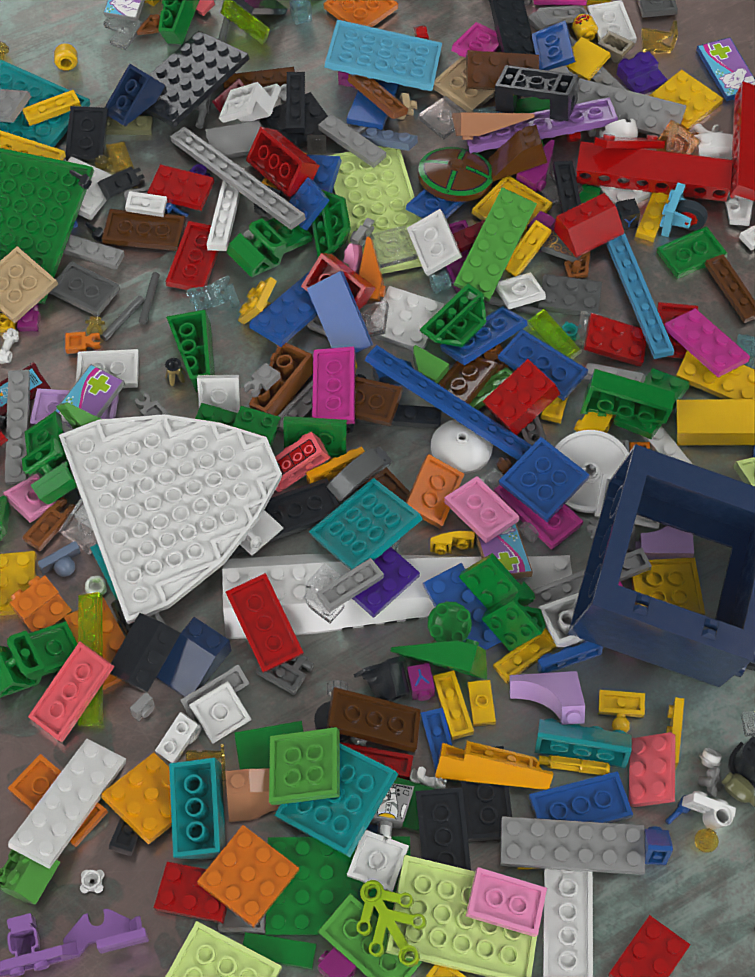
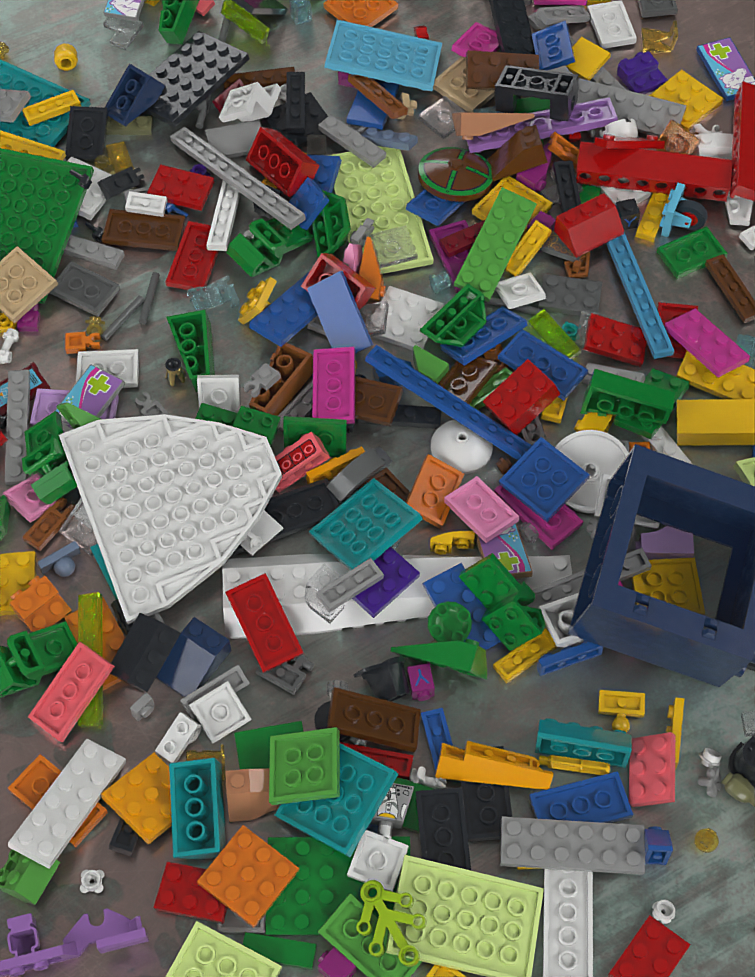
white tile [85,576,107,598] -> none
dark orange piece [137,14,160,35] -> none
white plate [407,209,462,276] -> none
yellow plate [433,670,474,740] -> none
bright pink plate [466,867,547,937] -> none
yellow plate [467,680,496,727] -> none
lavender arch [509,671,585,725] -> none
yellow head [572,14,598,41] -> none
dark tan slope [597,31,635,64] -> none
blue hand [665,795,691,824] -> none
white plate [682,791,736,830] -> none
none -> orange tile [547,132,579,169]
none -> white plate [652,900,675,924]

